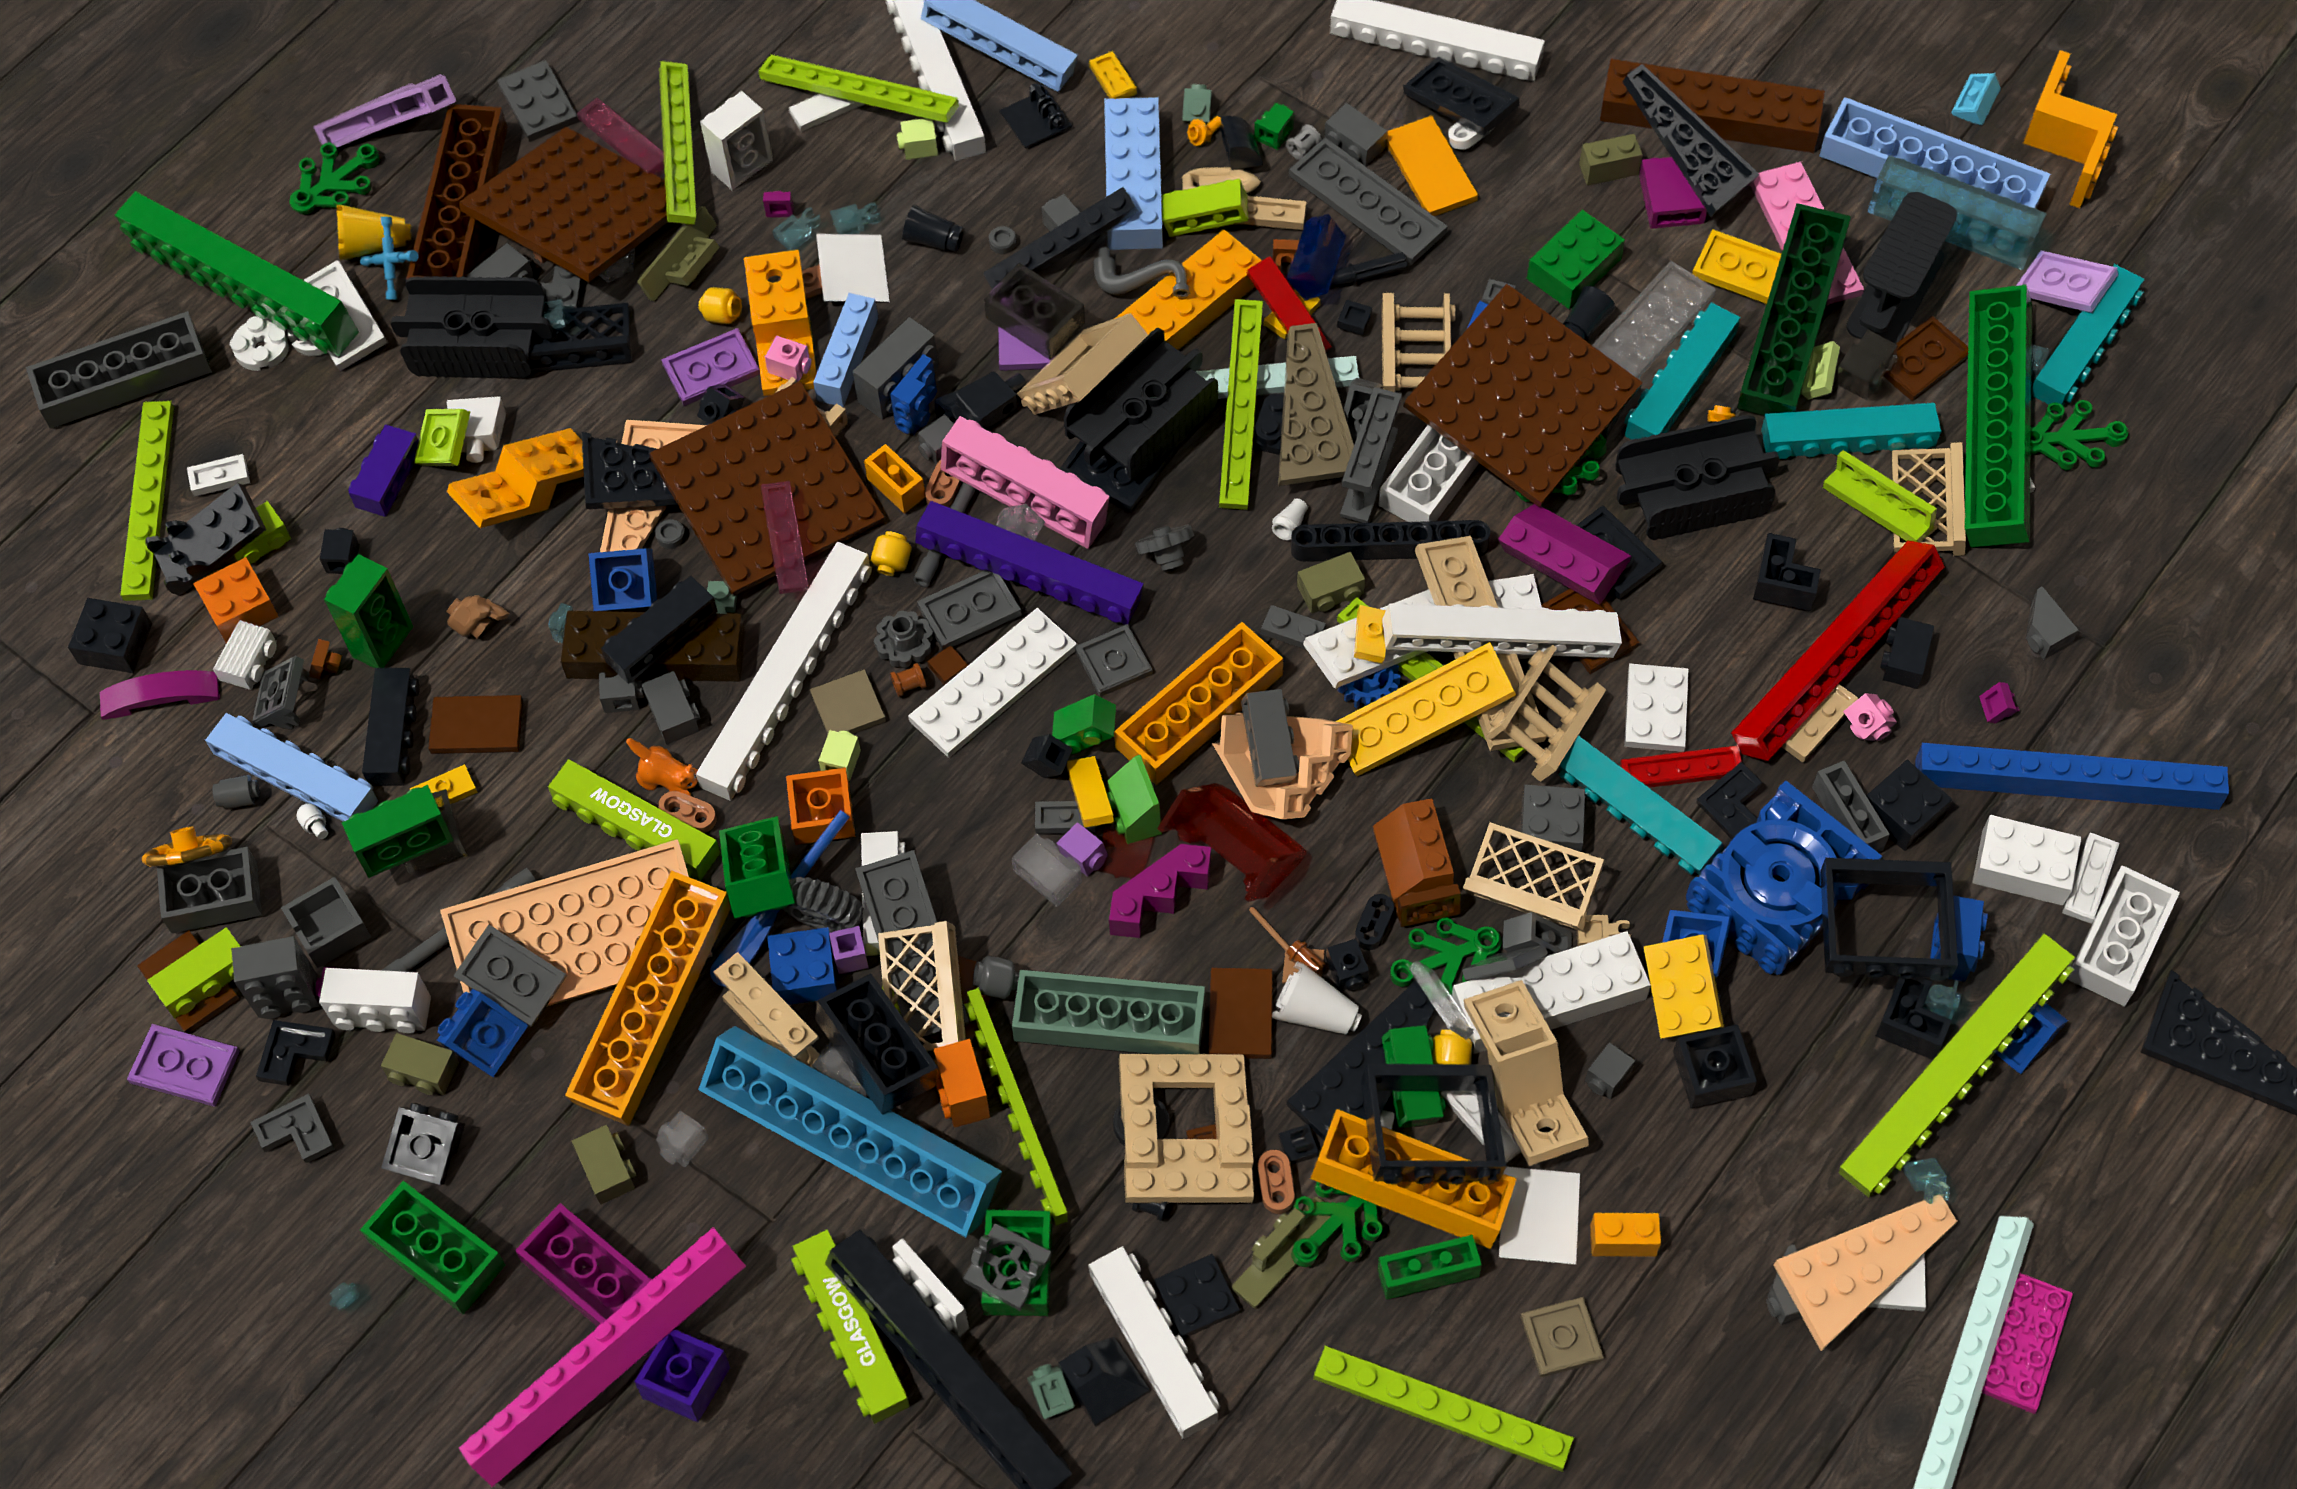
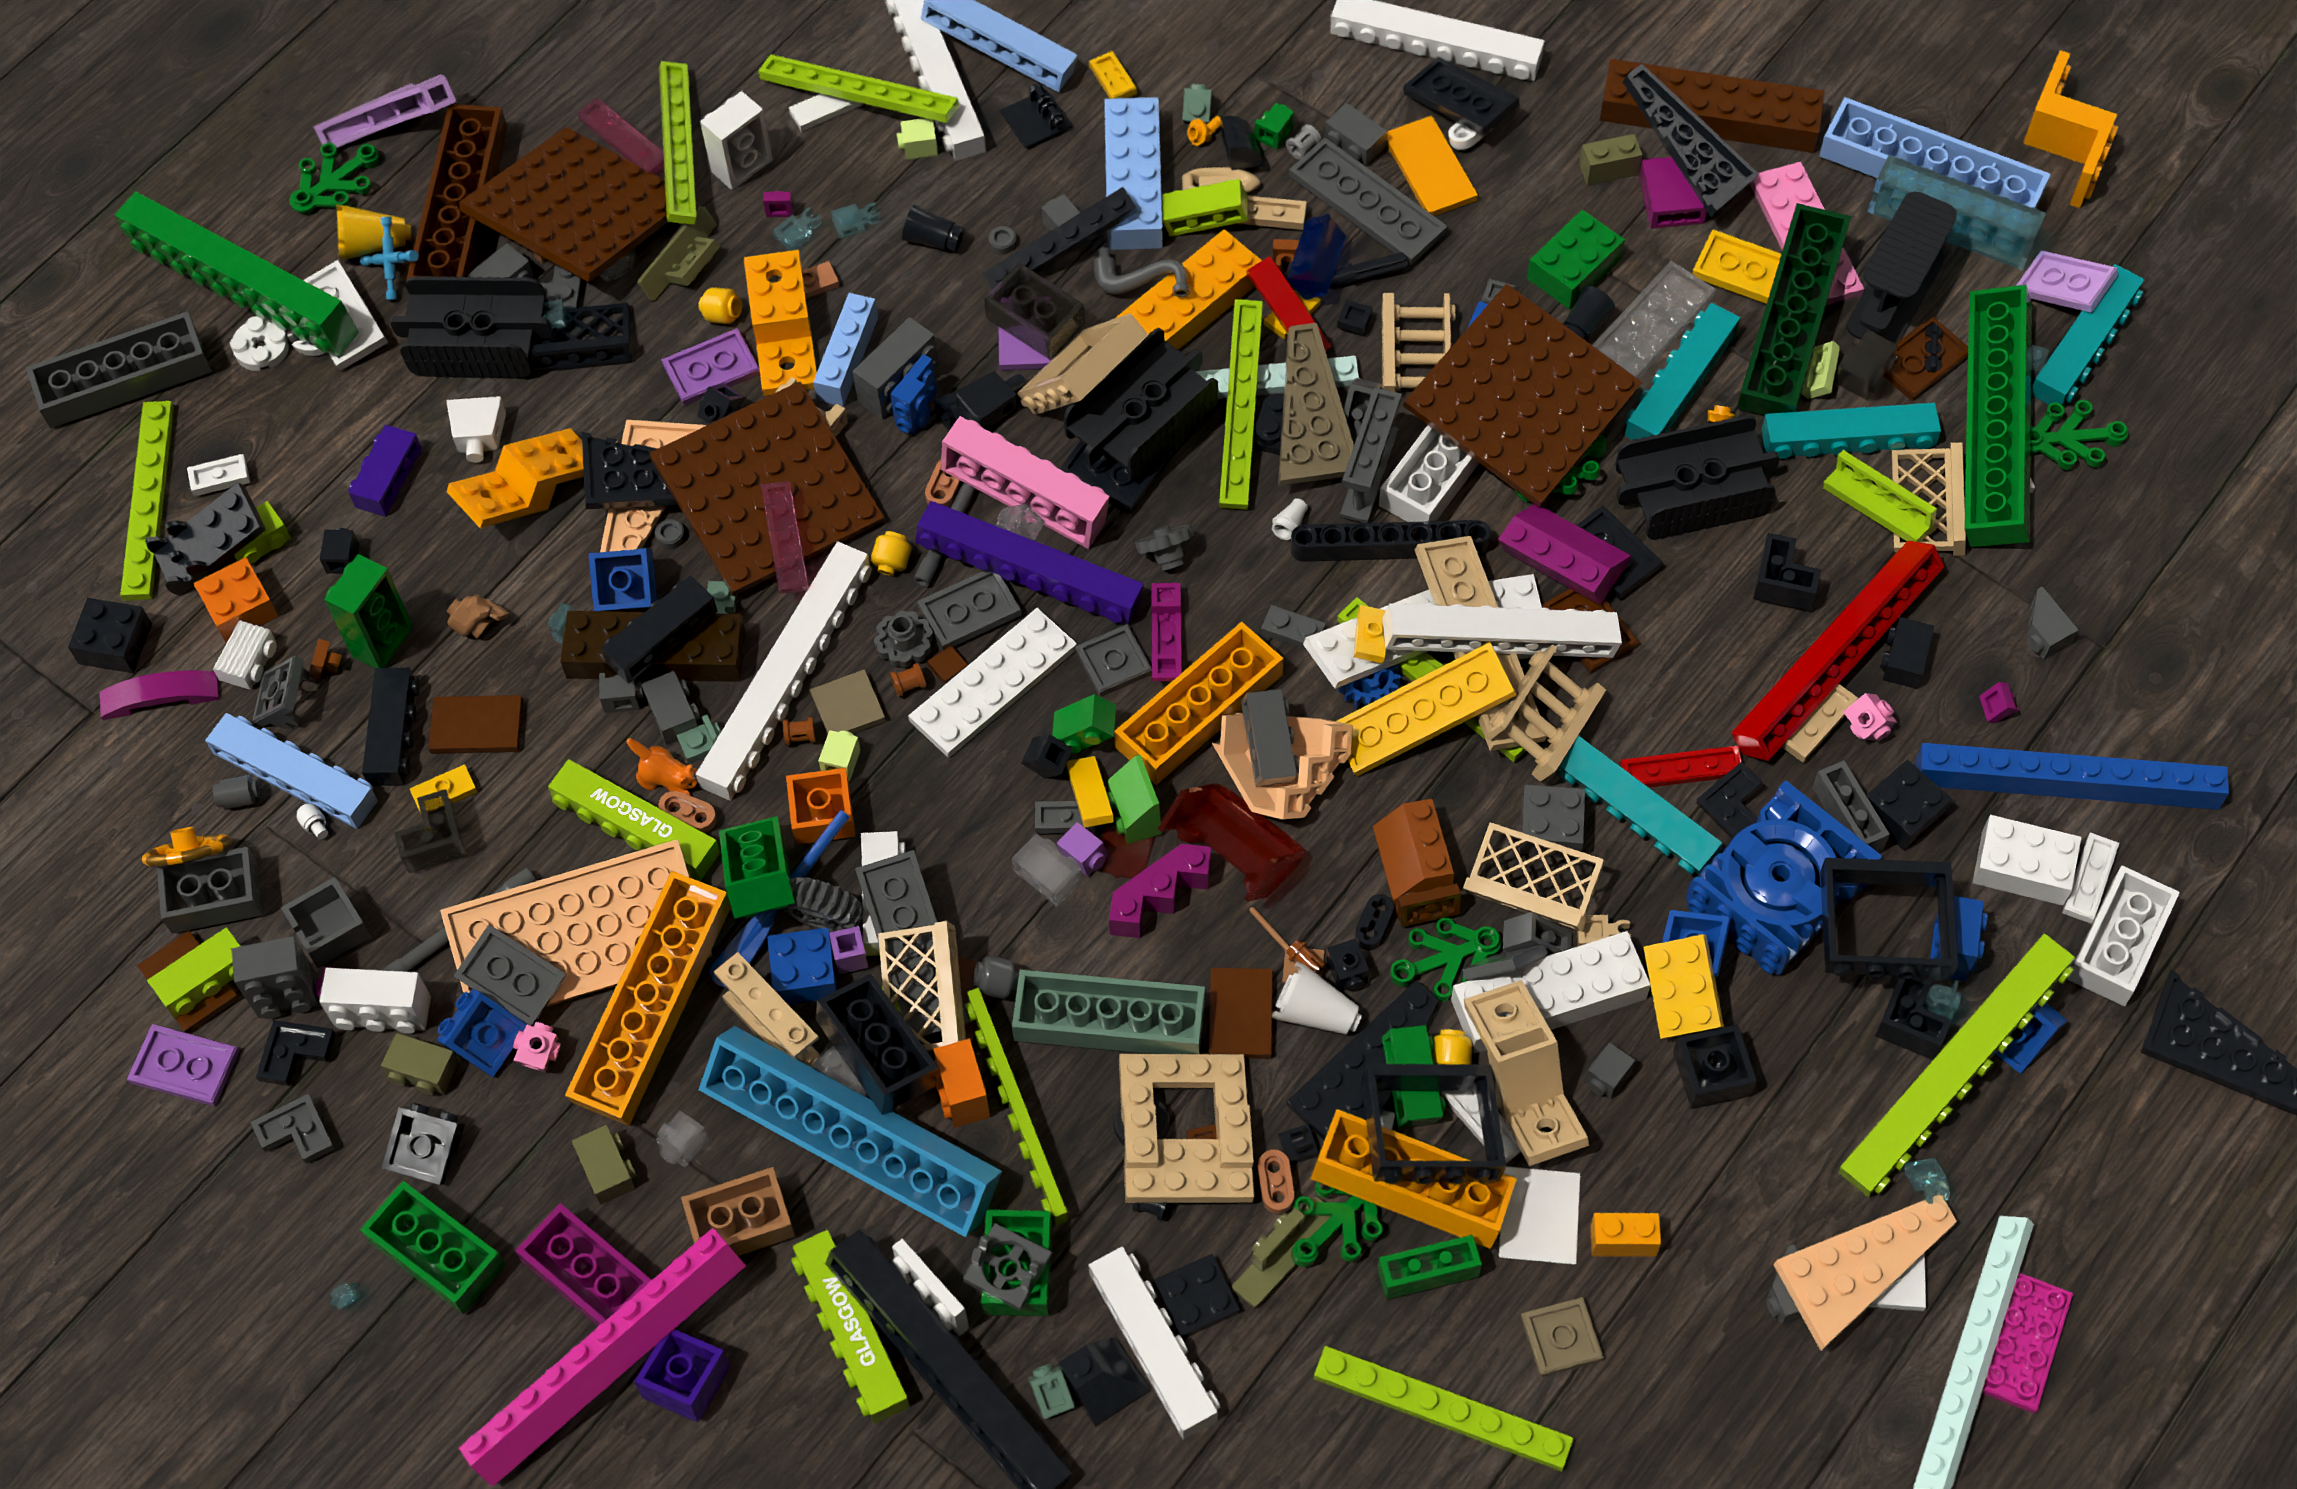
green brick [342,785,454,878] -> none
lime tile [414,409,470,466] -> none
dark grey plate [497,60,578,142] -> none
bright pink brick [765,335,811,382] -> none
white sticker [816,234,889,302] -> none
light orange brick [864,444,926,514] -> none
dark grey brick [918,414,954,465] -> none
olive brick [1297,552,1365,614] -> none
clear tile [1409,961,1474,1040] -> none
white plate [1624,663,1688,752] -> none
medium azure slope [1951,73,2000,125] -> none
none -> bright pink brick [513,1022,561,1073]
none -> sand green bracket [676,715,721,764]
none -> medium nougat brick [681,1167,795,1256]
none -> dark orange bush [783,717,816,746]
none -> magenta slope [1152,583,1182,681]
none -> black axle [1924,323,1943,373]

